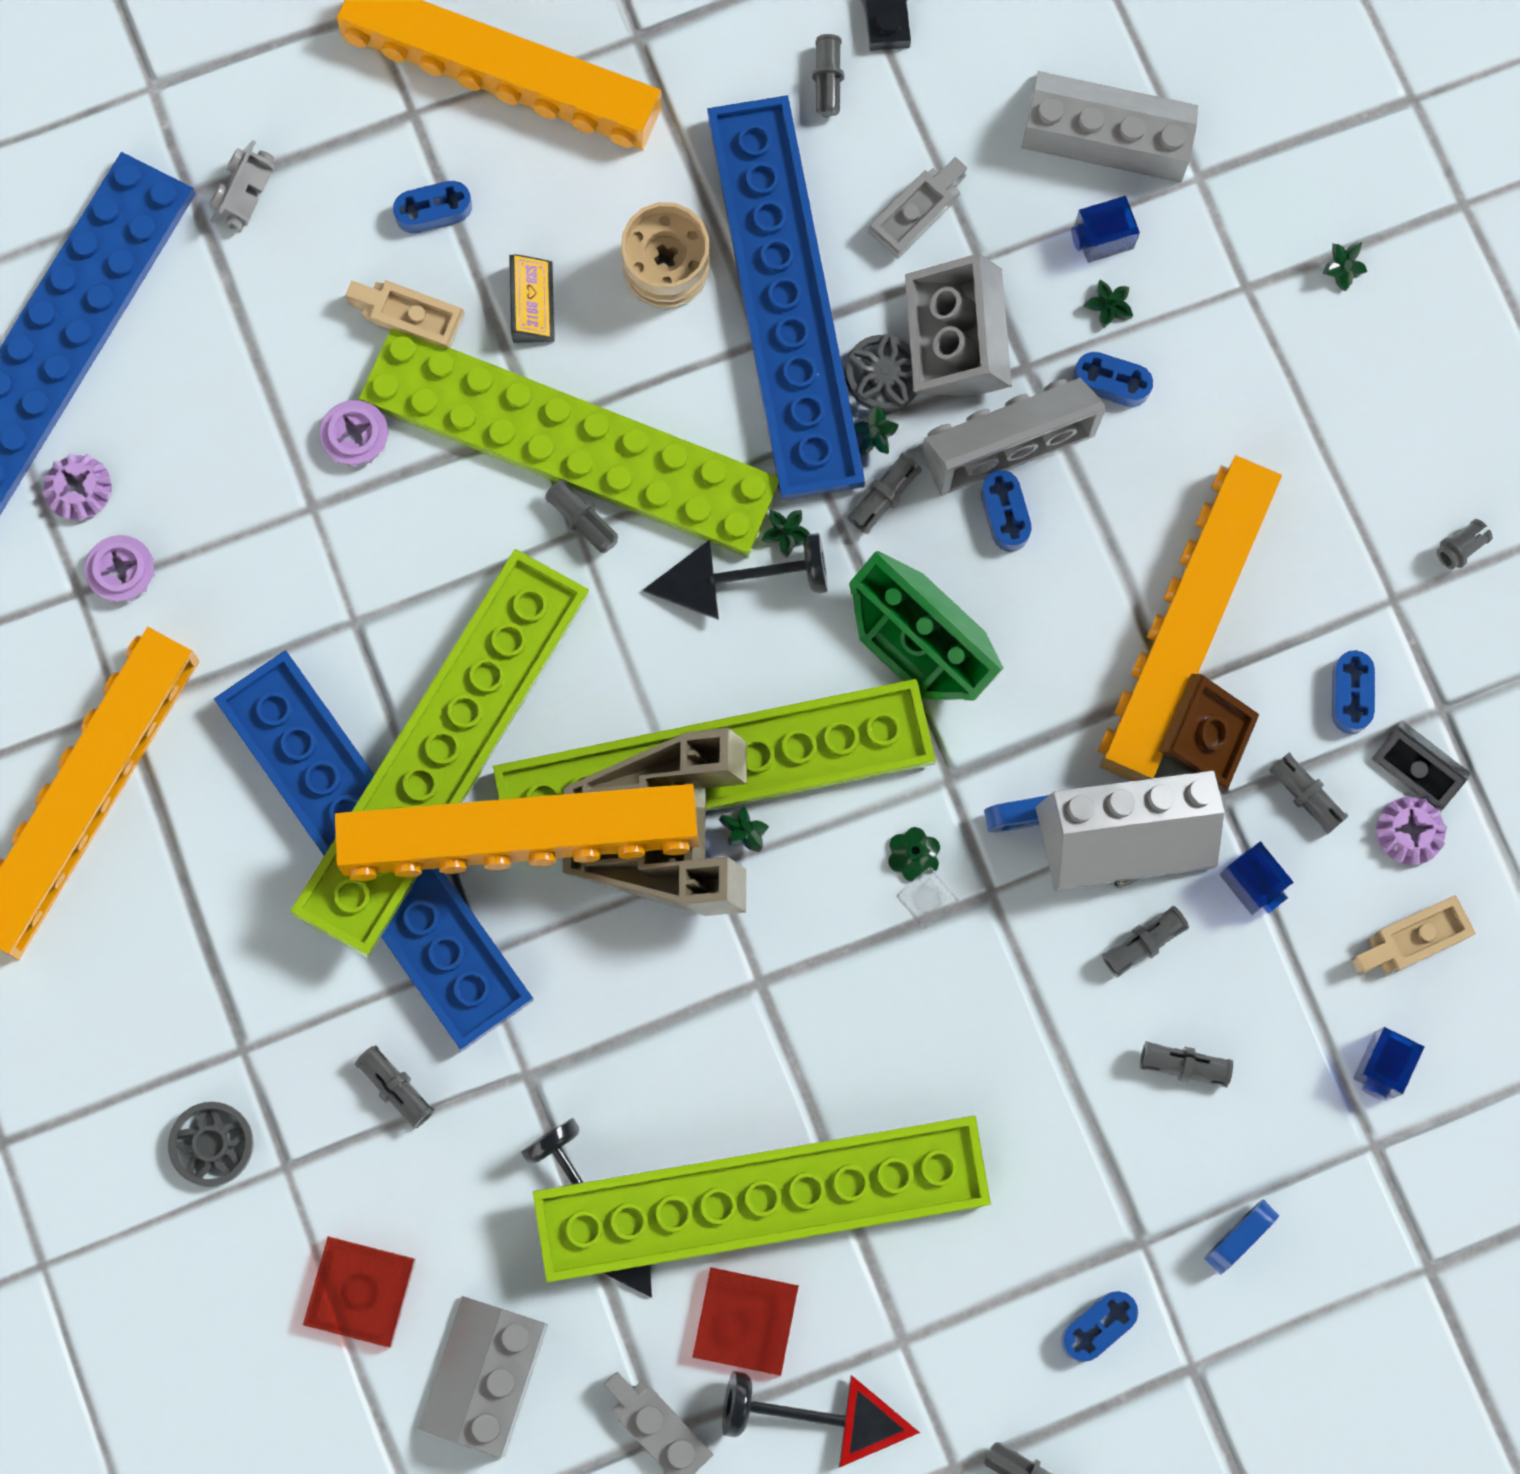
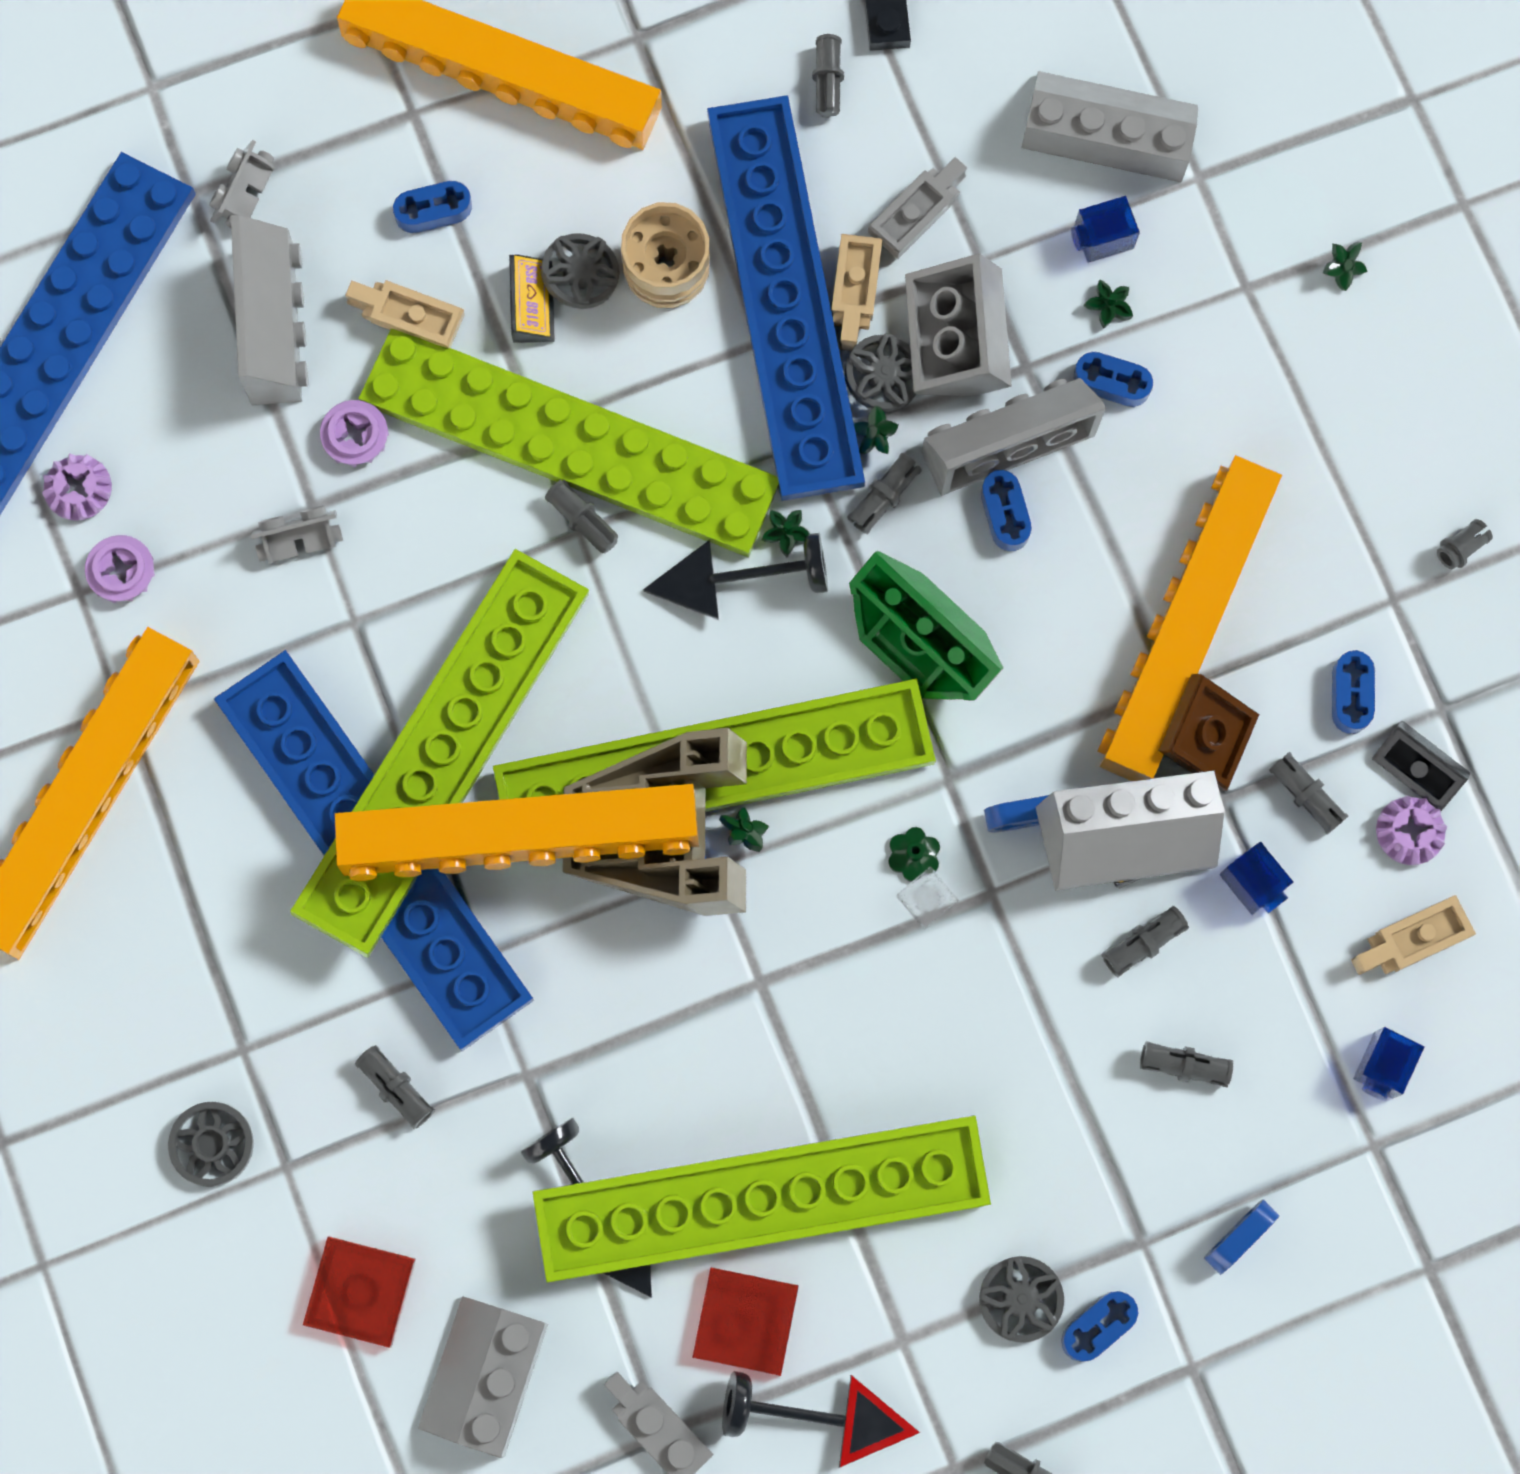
none -> light grey slope [231,215,309,405]
none -> light grey hinge [251,506,343,564]
none -> dark grey wheel [541,233,620,309]
none -> tan hinge [831,234,882,351]
none -> dark grey wheel [979,1256,1064,1342]

